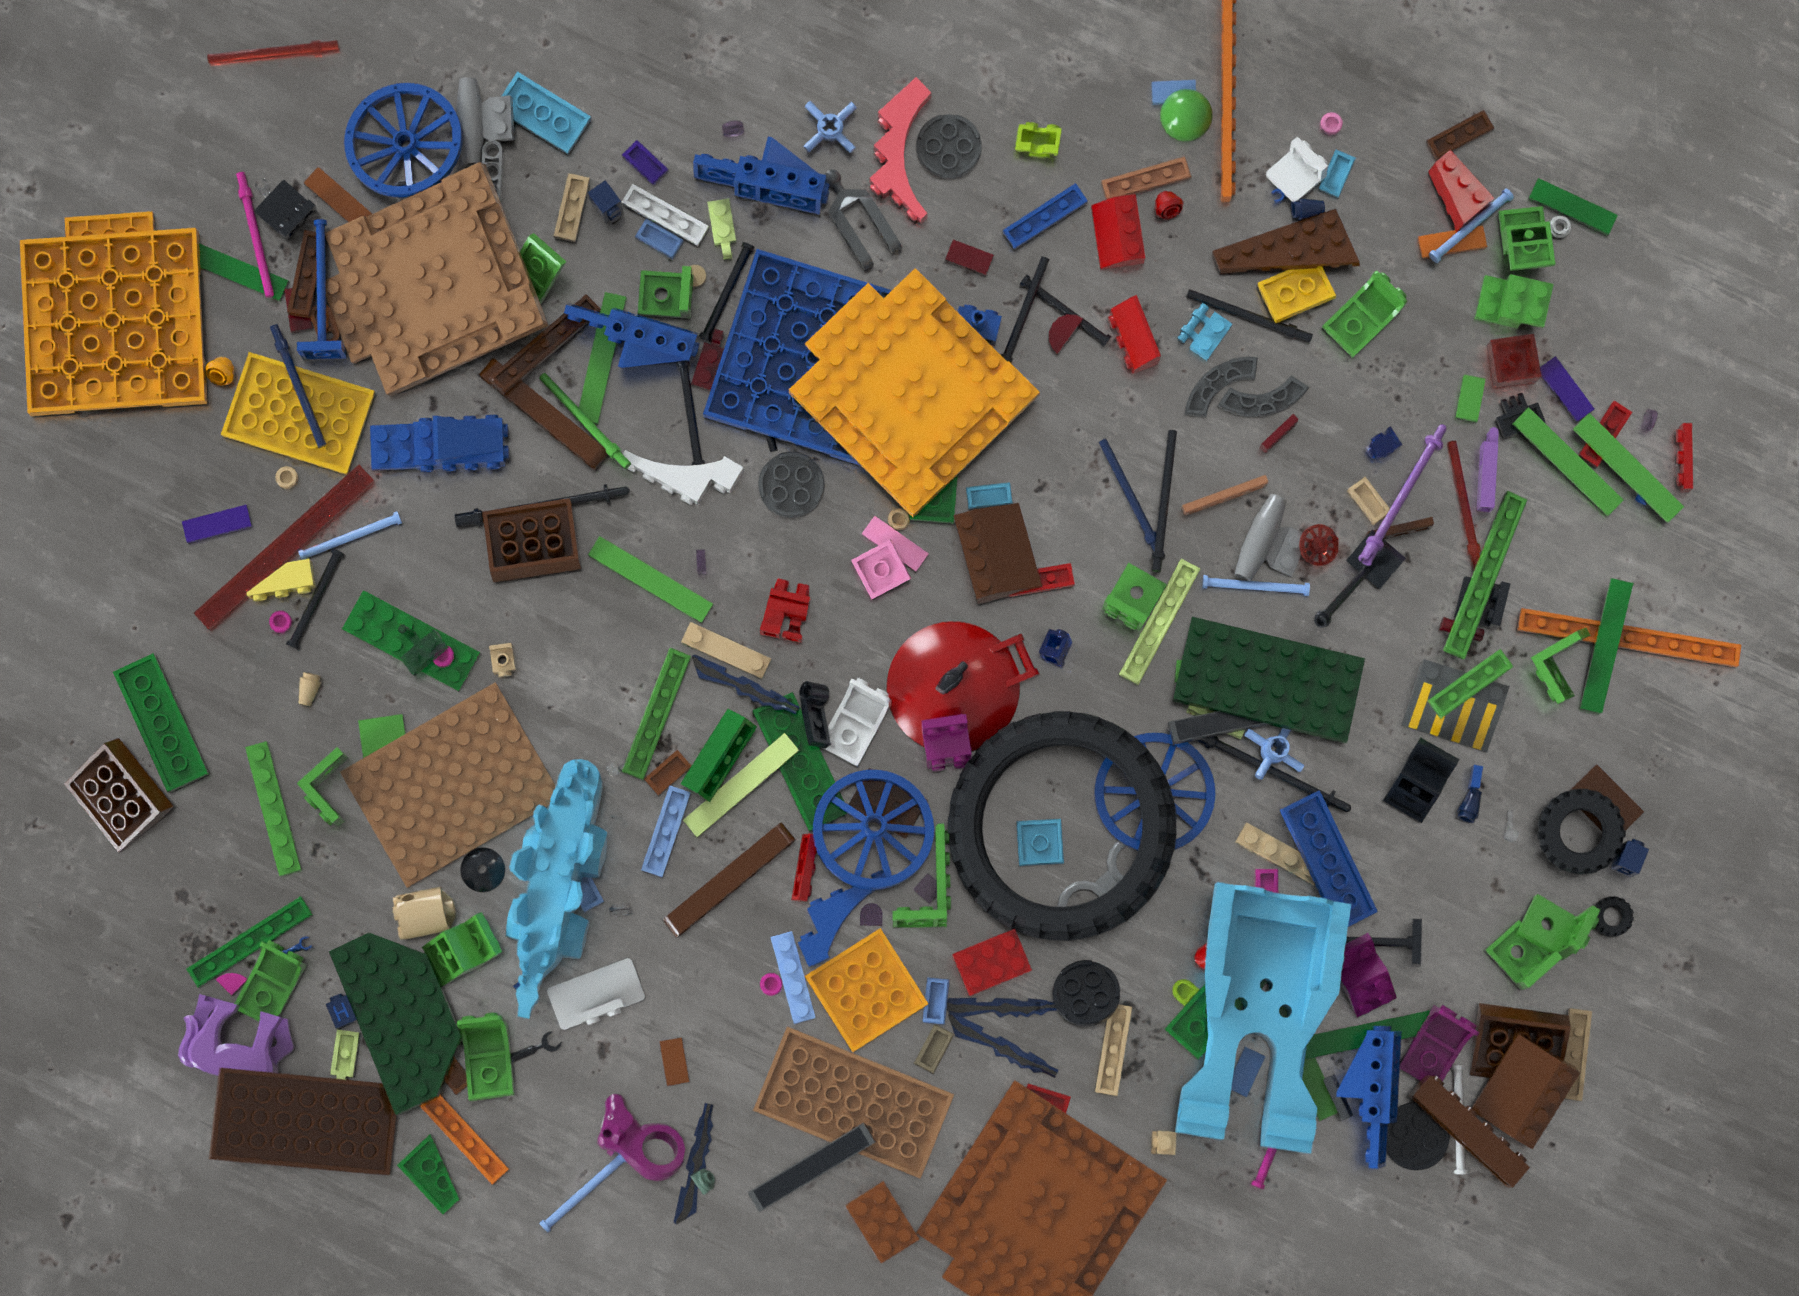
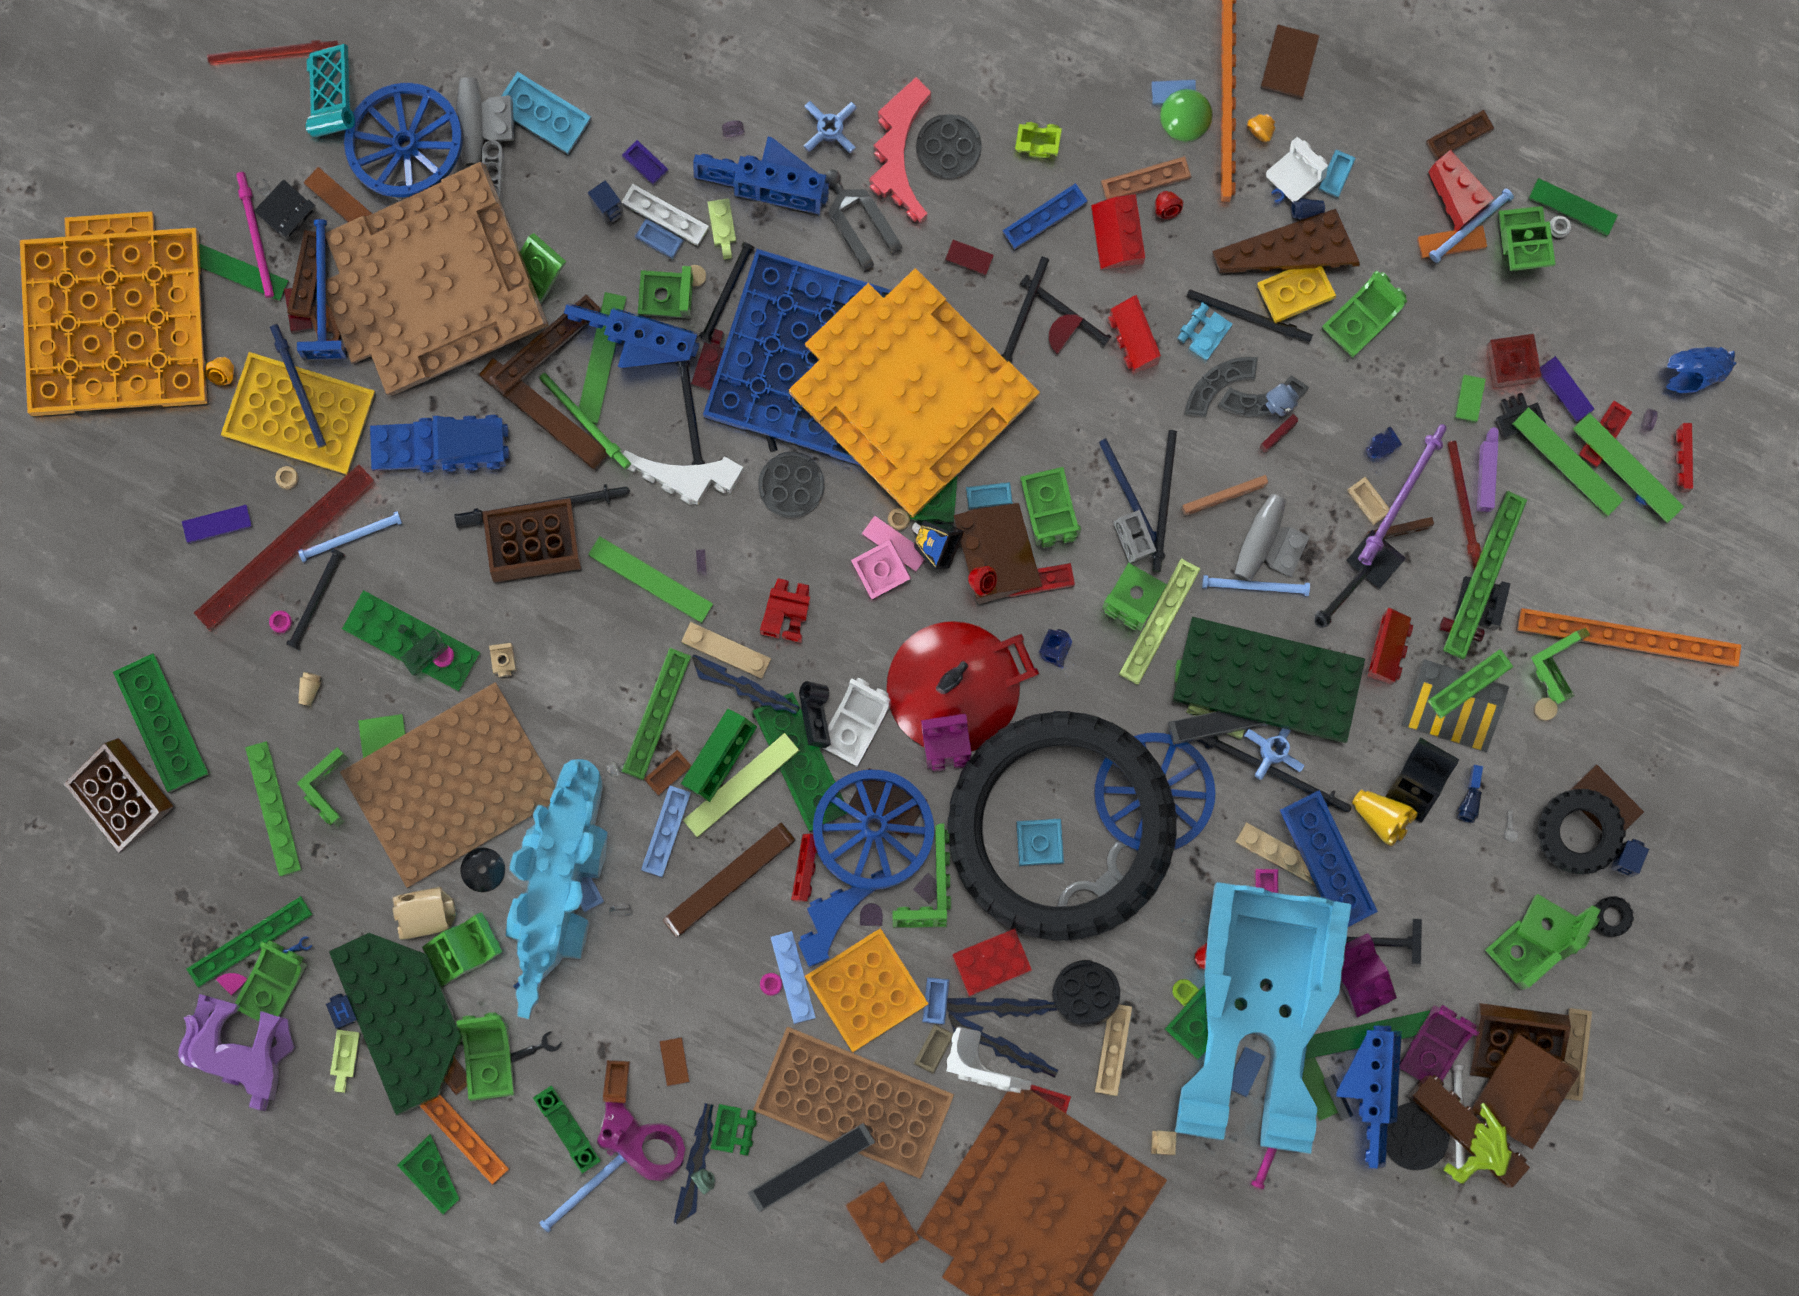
reddish brown plate [209,1067,396,1176] -> none
light yellow slope [247,559,316,601] -> none
white bracket [547,958,645,1030] -> none
tan plate [554,173,590,243] -> none
blue brick [958,304,1002,346] -> none
clear red wheel [1299,524,1339,566] -> none
bright pink tile [1320,112,1343,136] -> none
bright green bracket [1475,274,1554,329] -> none
green tile [1580,578,1633,713] -> none
none -> teal piece [306,44,355,137]
none -> green slope [533,1085,601,1174]
none -> dark orange tile [603,1060,630,1103]
none -> green plate [710,1104,757,1156]
none -> torso [912,519,964,569]
none -> white bracket [947,1027,1032,1093]
none -> red cone [968,566,997,596]
none -> bright green bracket [1020,467,1081,548]
none -> light grey brick [1113,510,1156,563]
none -> light orange cone [1247,114,1275,142]
none -> reddish brown tile [1260,24,1320,99]
none -> sand blue head [1265,383,1299,416]
none -> yellow cone [1352,789,1418,847]
none -> red slope [1367,608,1413,684]
none -> lime animal [1444,1103,1512,1183]
none -> tan tile [1534,698,1558,721]
none -> blue head [1666,347,1737,393]

